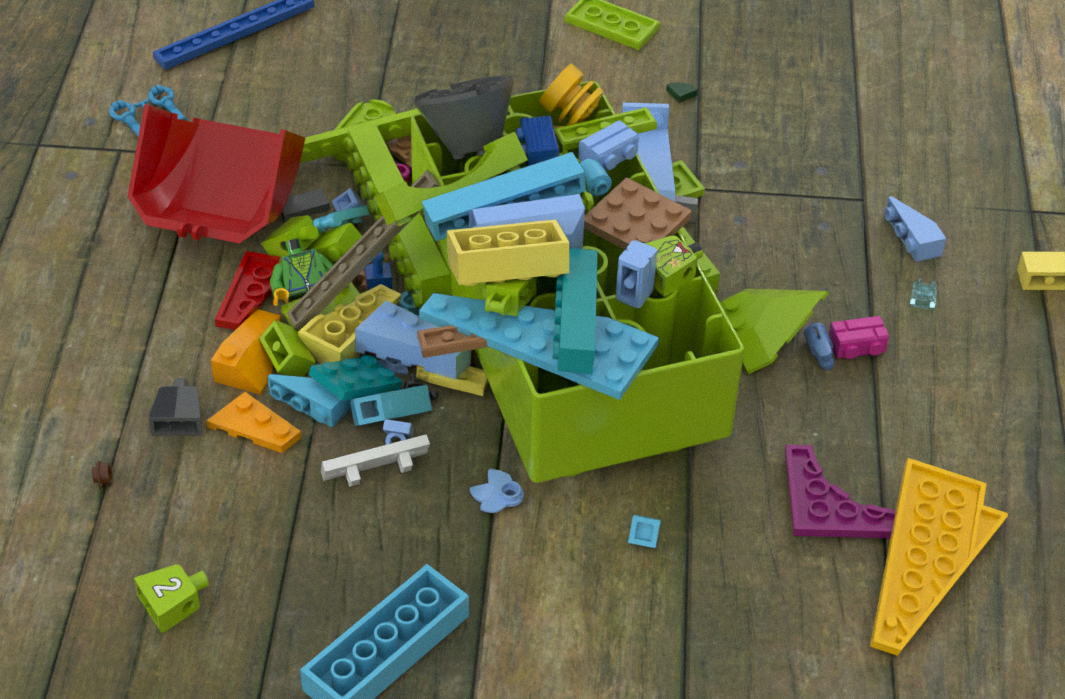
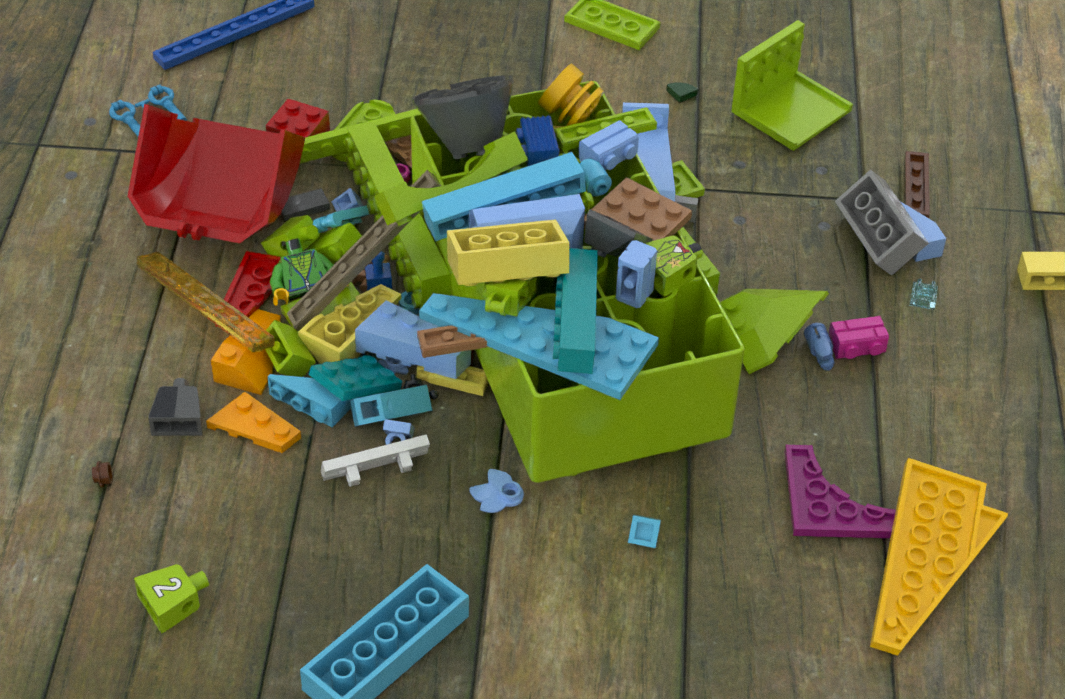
none -> clear yellow plate [137,252,275,352]
none -> red brick [266,99,330,137]
none -> dark grey slope [584,209,653,258]
none -> lime bracket [731,20,853,151]
none -> light grey brick [835,169,929,275]
none -> reddish brown plate [904,151,930,218]

